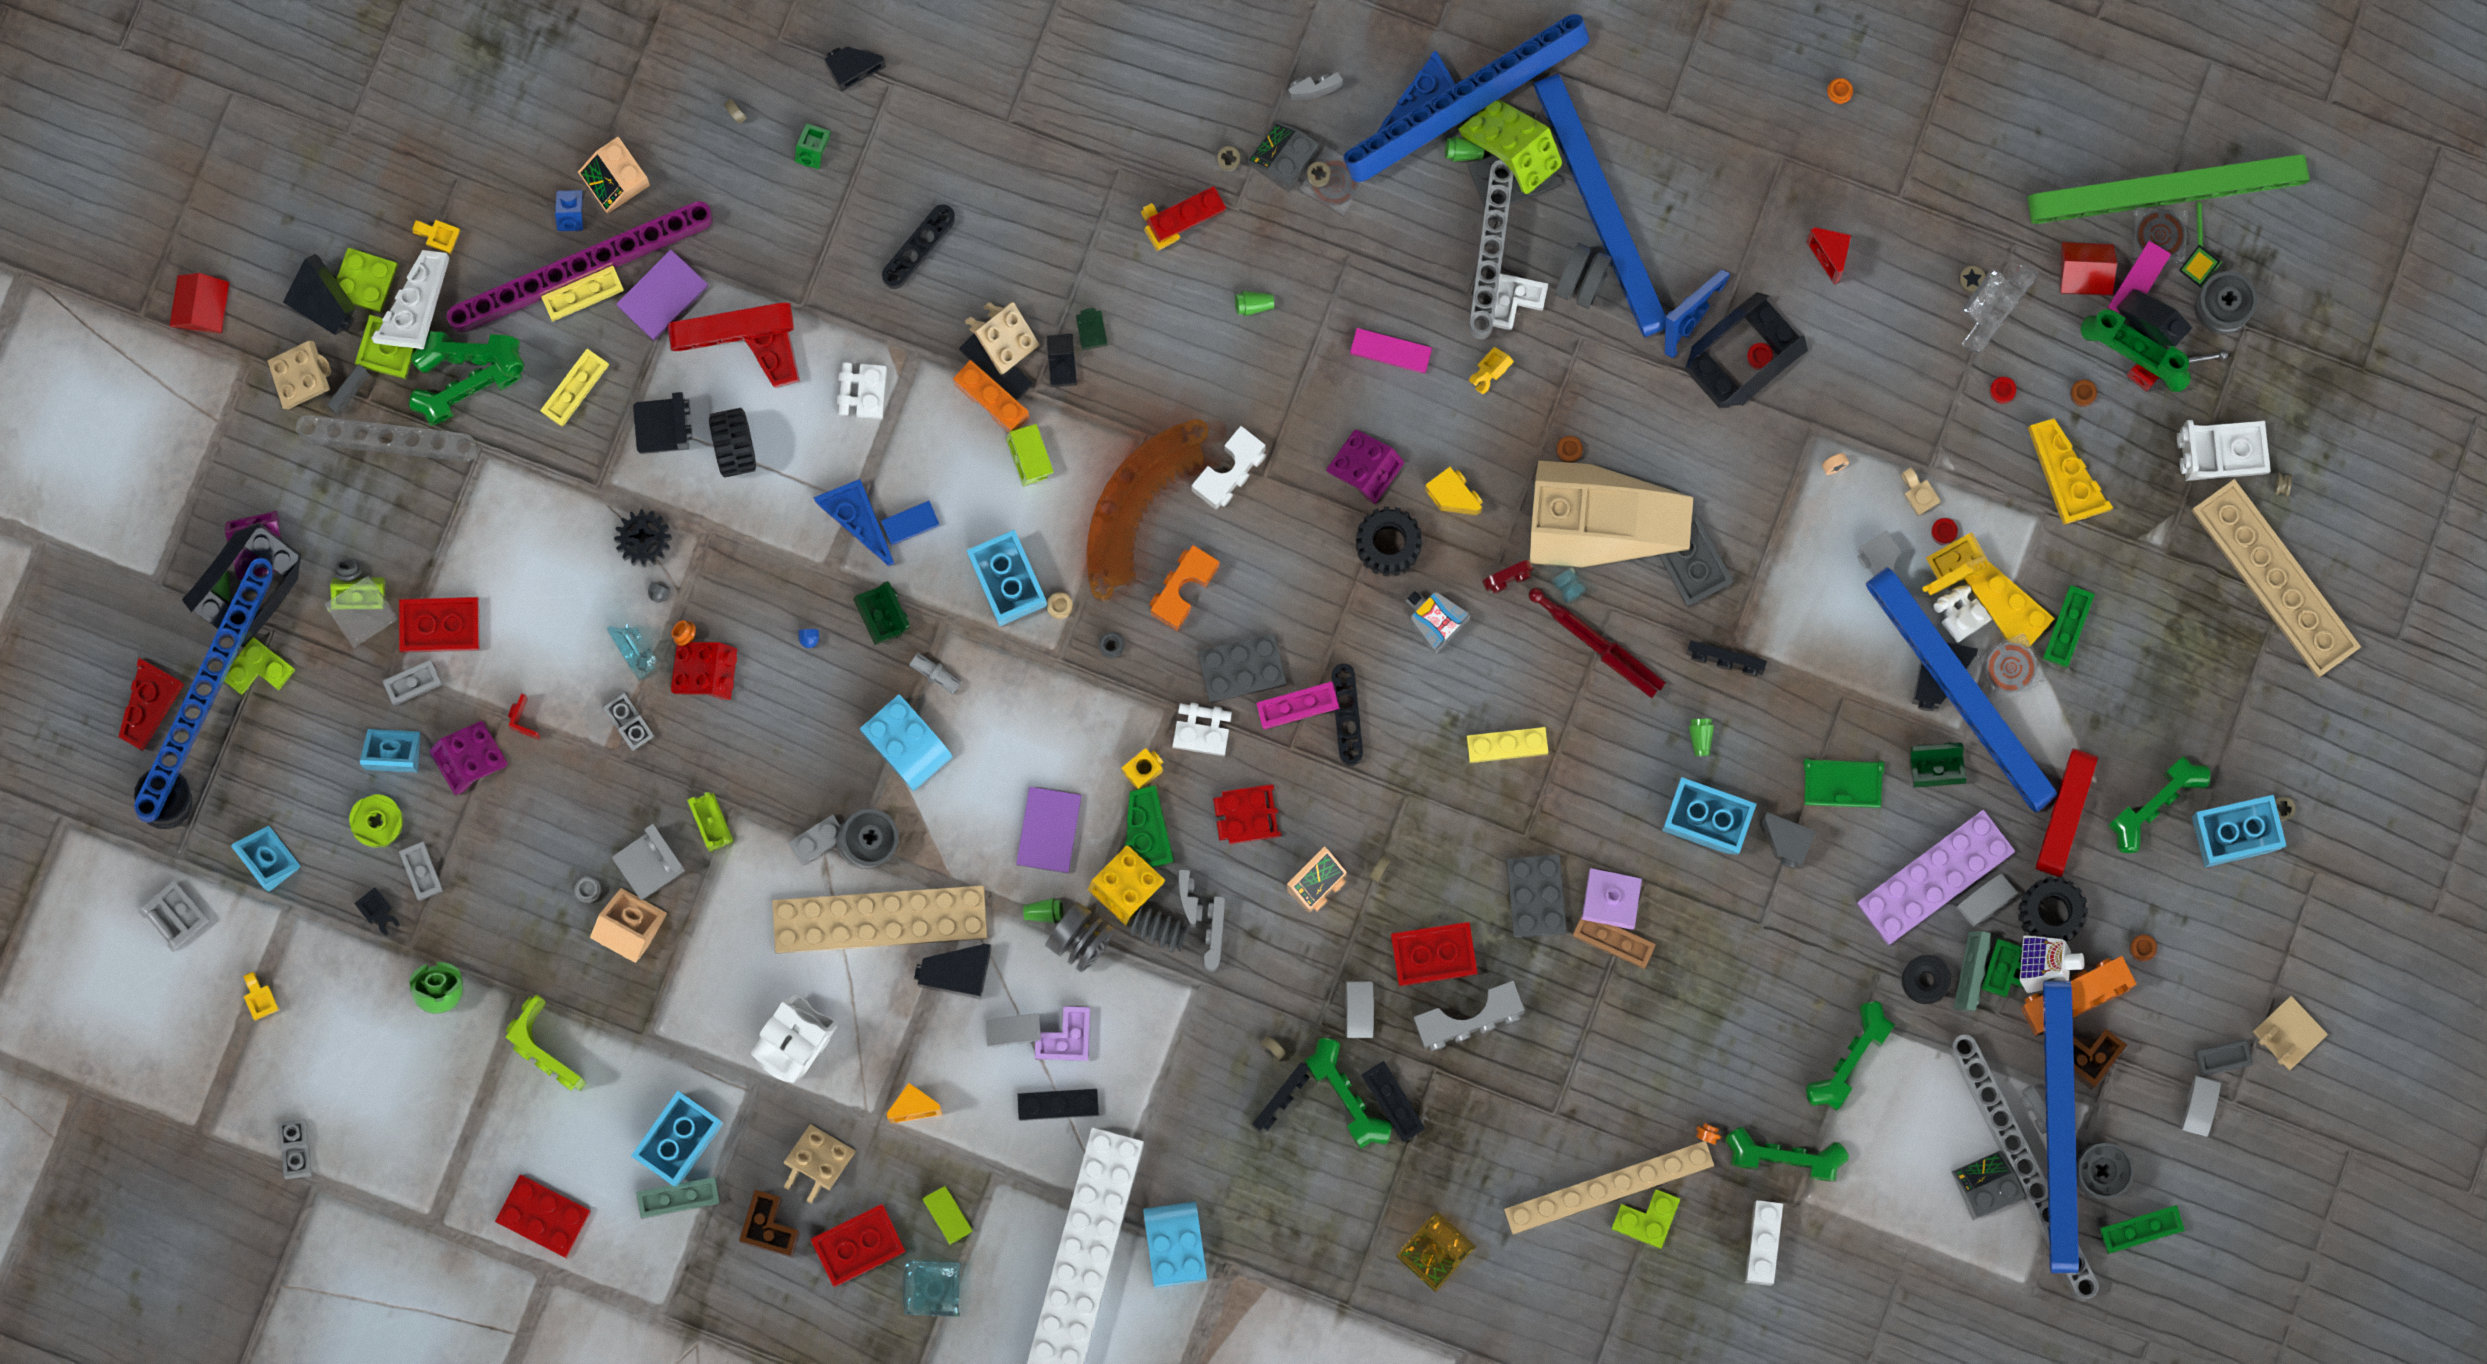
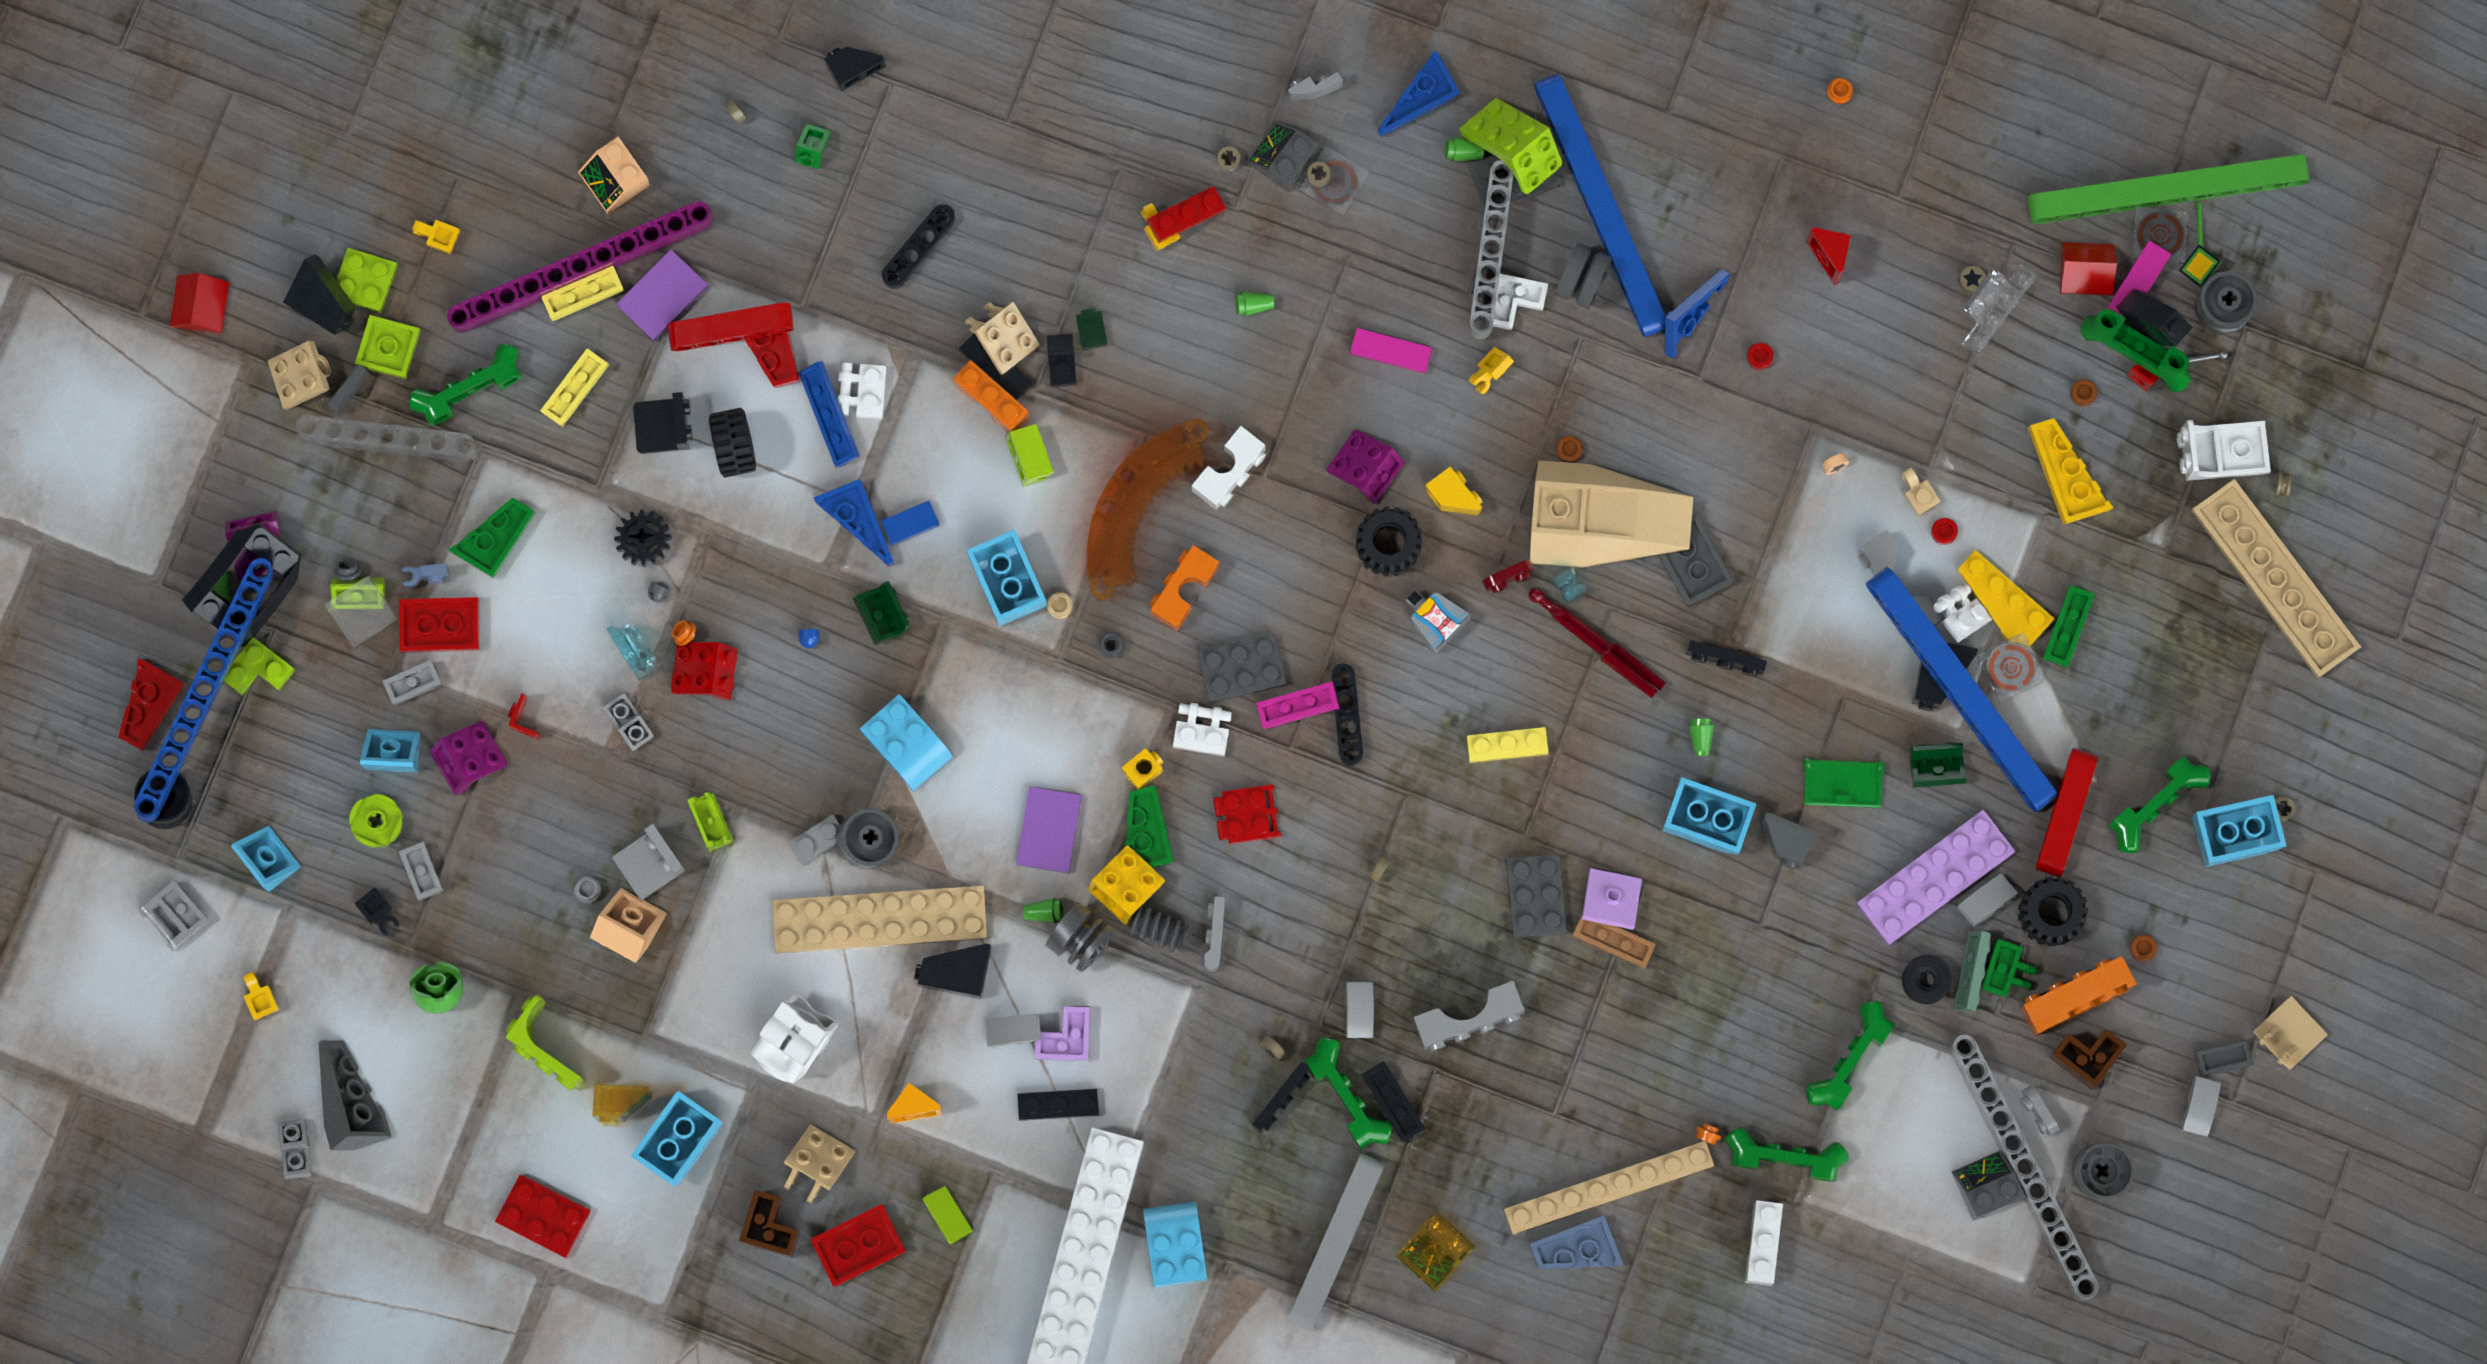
white wing [372,250,449,349] -> none
green plate [411,331,524,377] -> none
blue bracket [555,190,583,231] -> none
sand green plate [636,1177,720,1219] -> none
clear light blue slope [903,1261,961,1317] -> none
light grey pin [909,652,962,695] -> none
light grey slope [1179,870,1203,927] -> none
slope [1287,846,1347,913] -> none
blue beam [1343,14,1590,182] -> none
red plate [1391,922,1478,987] -> none
lime plate [1611,1189,1680,1249] -> none
black wedge [1685,292,1808,408] -> none
yellow plate [1922,532,1990,595] -> none
red tile [1989,377,2017,404] -> none
torso [2020,936,2084,993] -> none
blue beam [2043,981,2079,1273] -> none
green plate [2099,1205,2185,1255] -> none
none -> dark grey wedge [318,1040,391,1150]
none -> sand blue plate [402,563,450,588]
none -> green wing [448,498,536,579]
none -> clear yellow slope [592,1084,653,1127]
none -> blue tile [798,361,860,468]
none -> light grey beam [1287,1153,1386,1332]
none -> sand blue wing [1529,1215,1624,1270]

